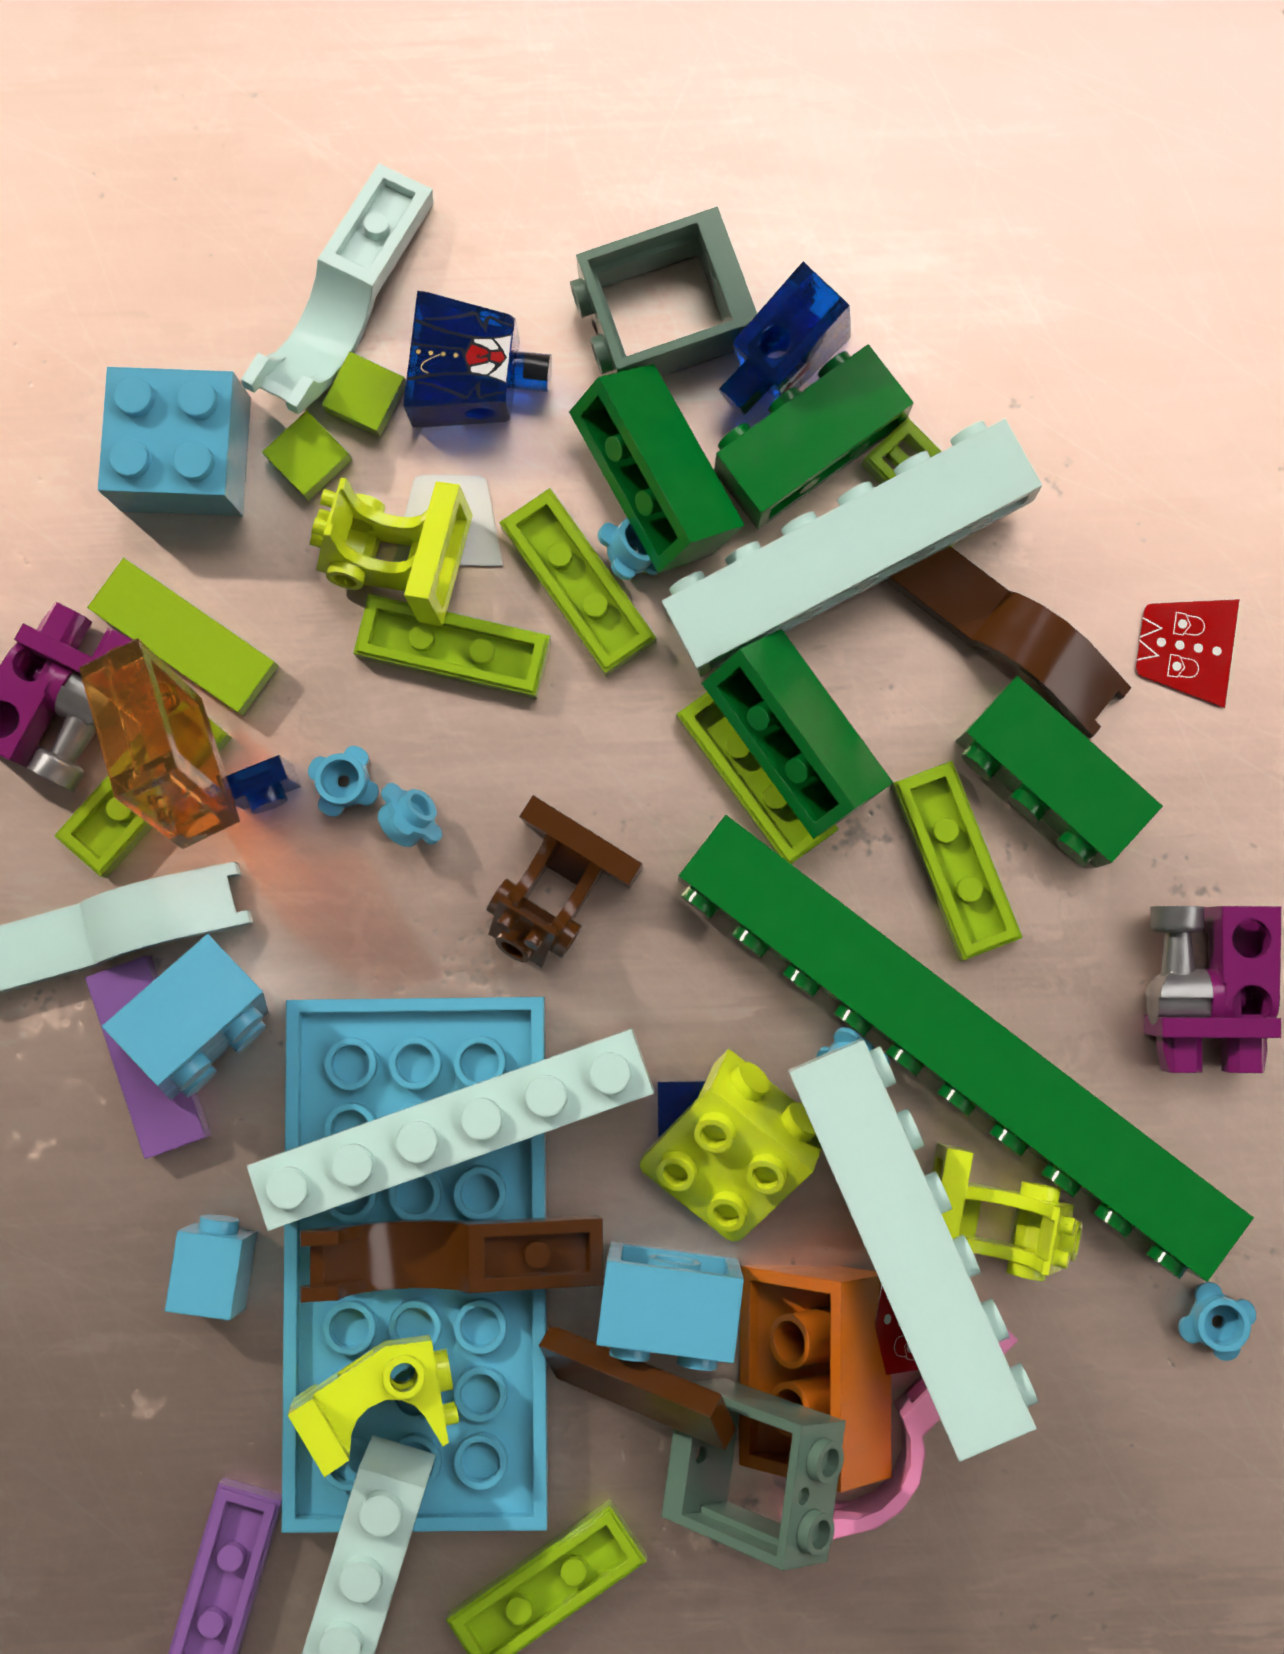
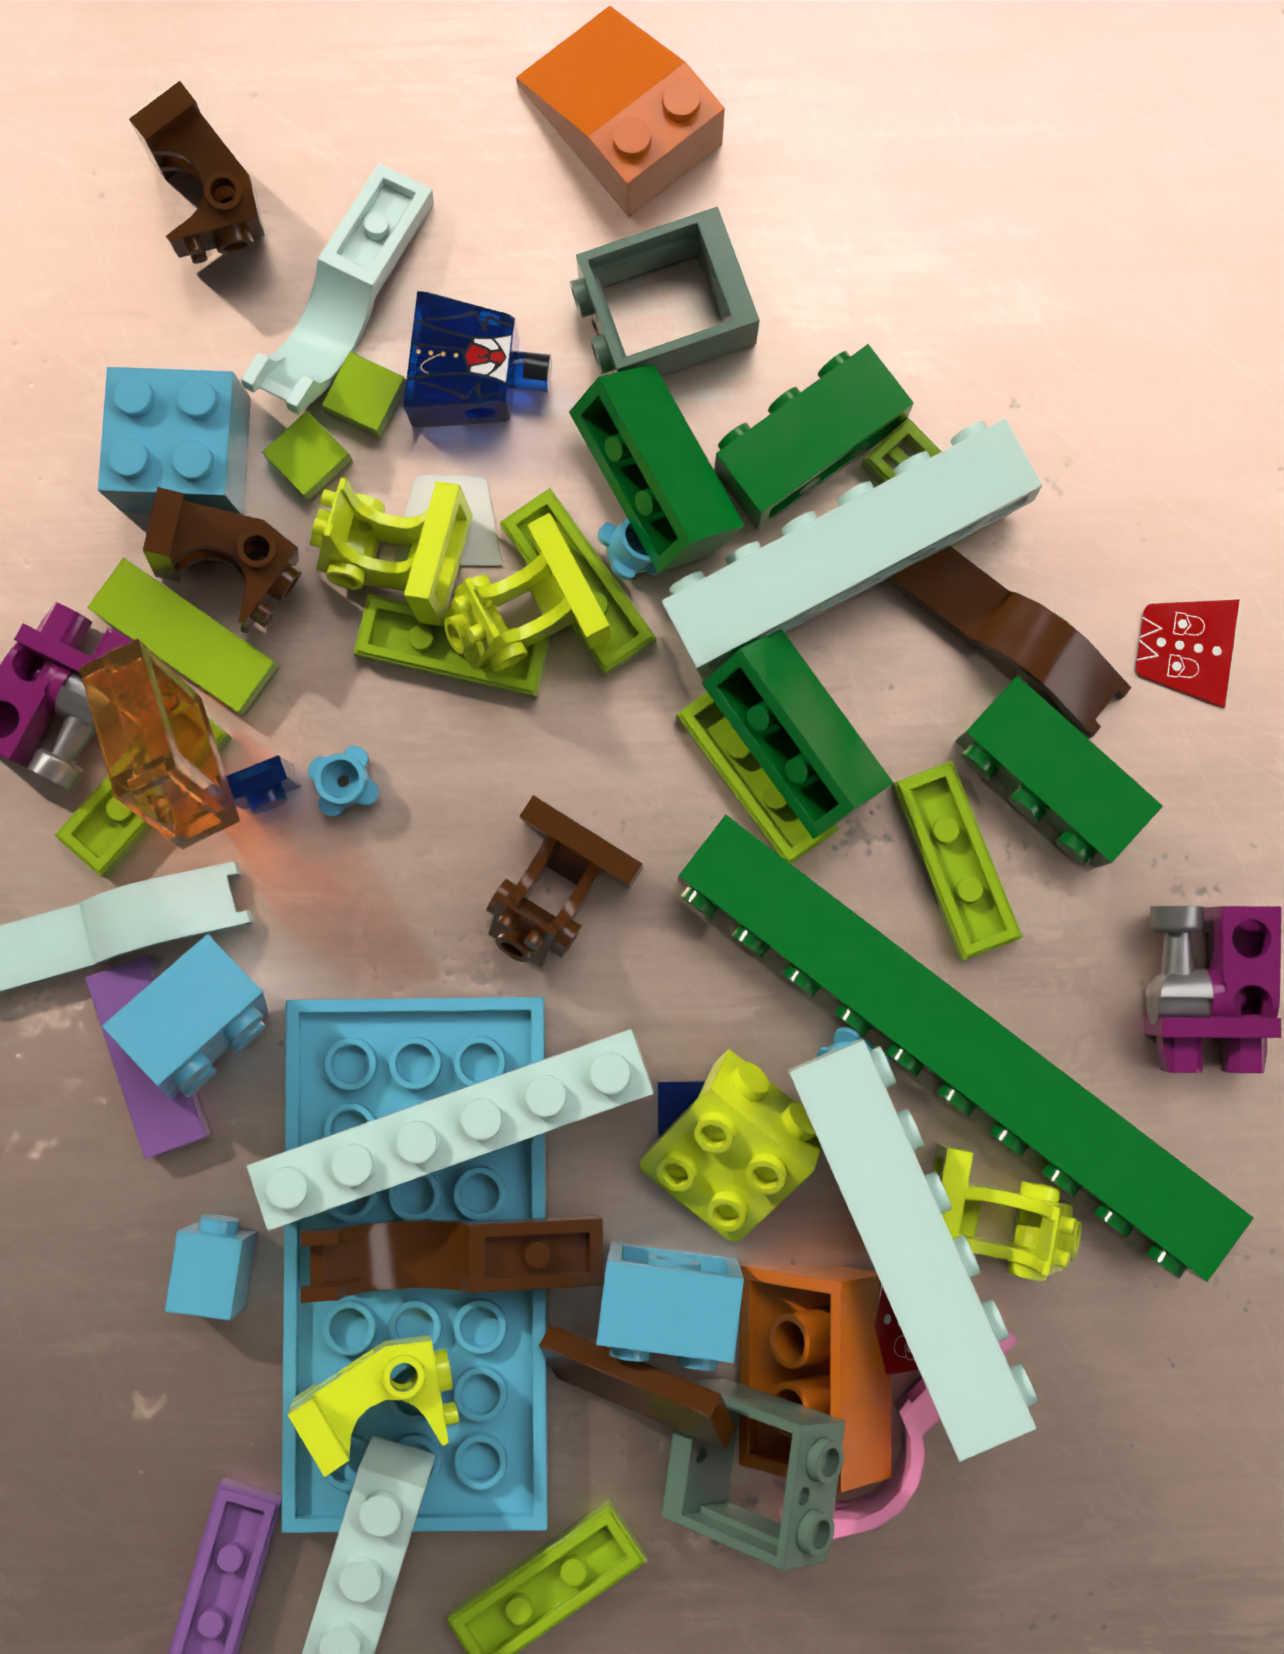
medium azure plate [378,783,442,847] -> none
clear blue torso [718,261,851,416] -> none
medium azure plate [1178,1282,1256,1361] -> none
none -> reddish brown tile [129,81,265,264]
none -> reddish brown tile [143,487,302,633]
none -> neon yellow tile [444,513,612,672]
none -> orange slope [516,6,725,217]

